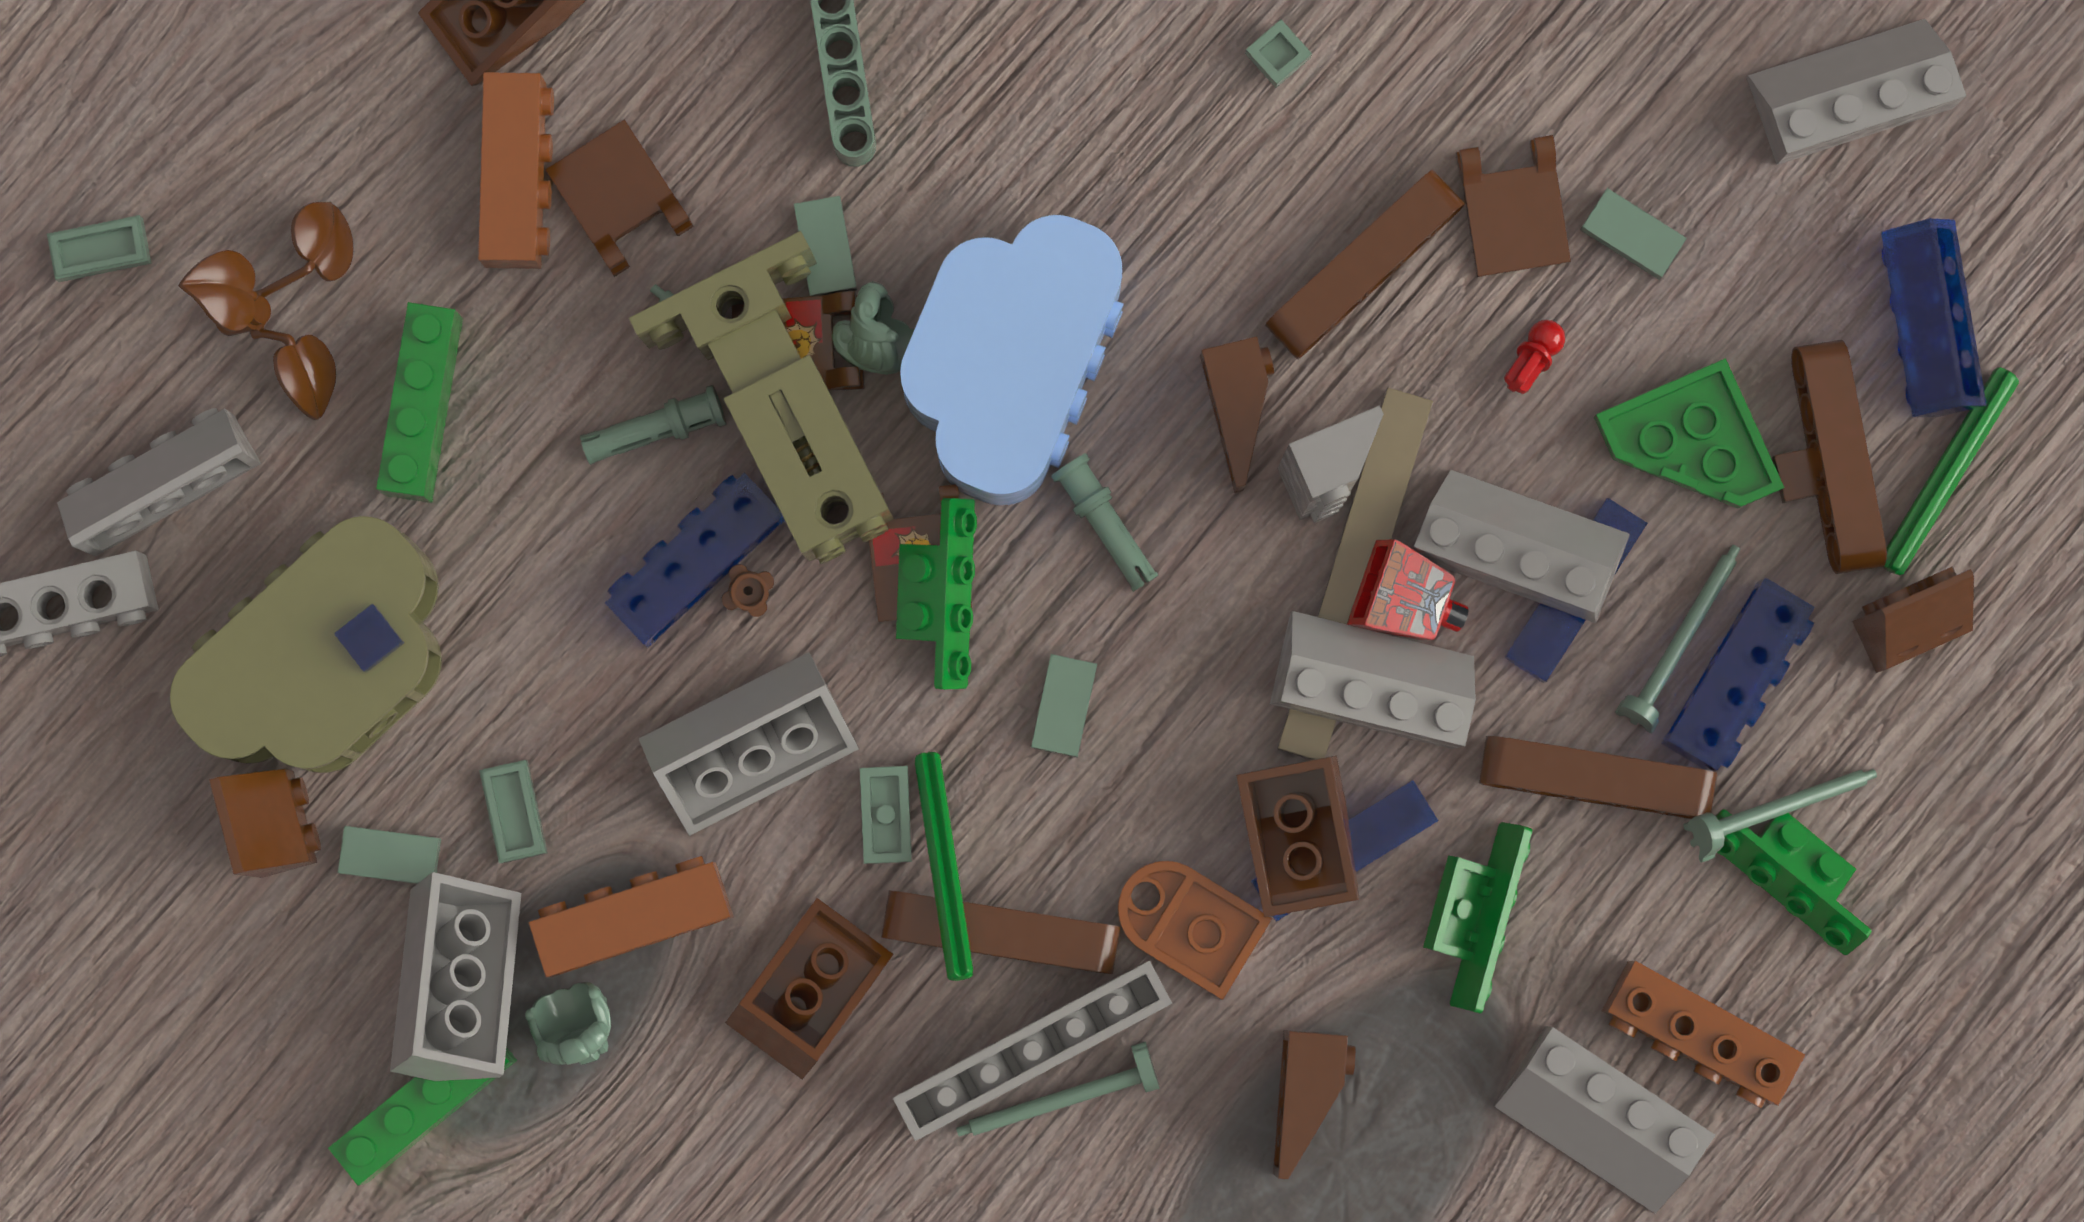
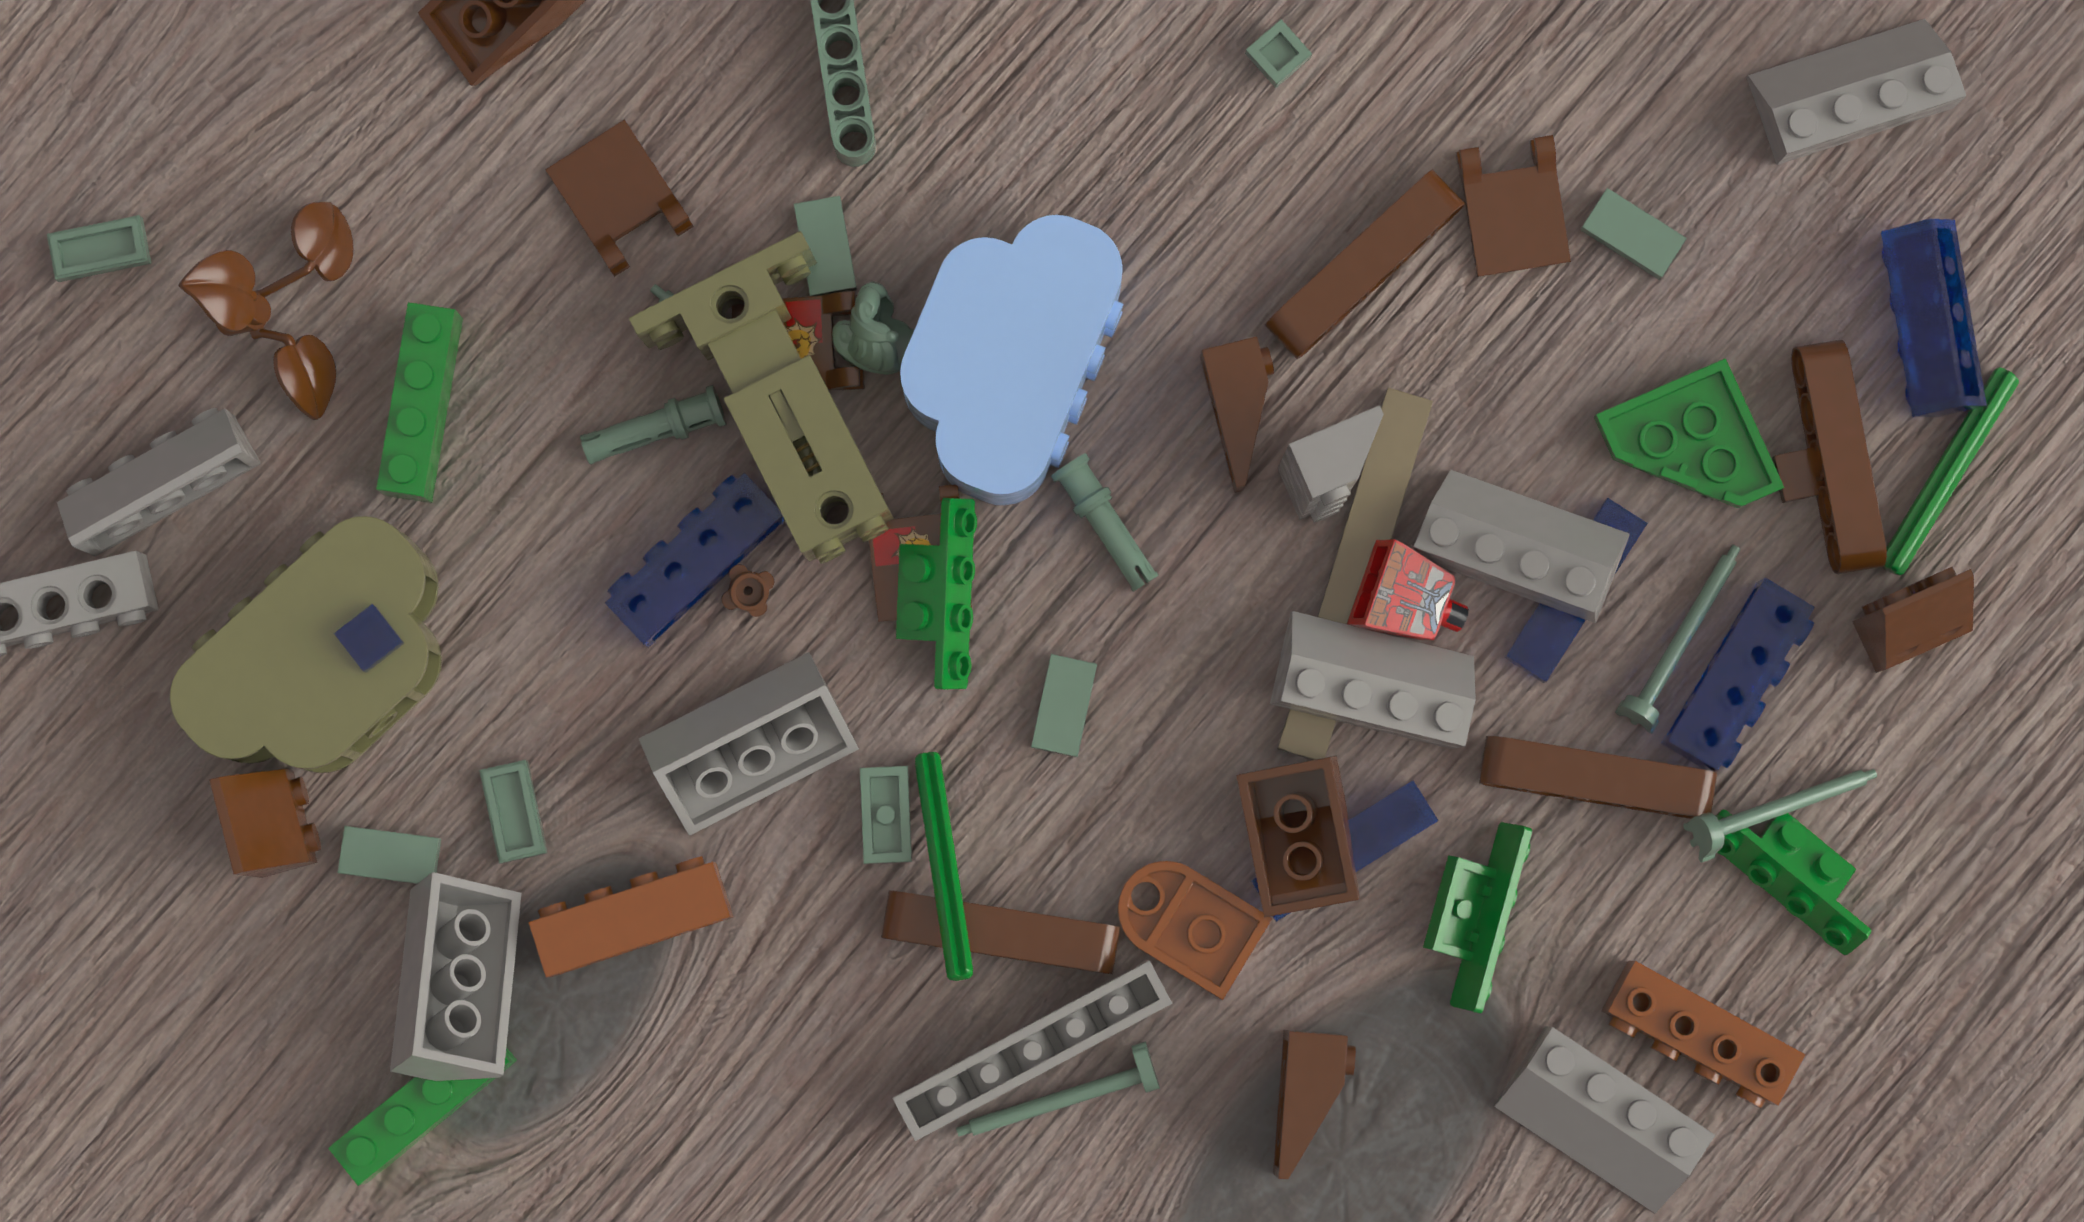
dark orange brick [478,72,554,269] -> none
sand green hair [525,982,611,1065] -> none
reddish brown slope [725,898,894,1080] -> none
red axle [1504,320,1566,394] -> none

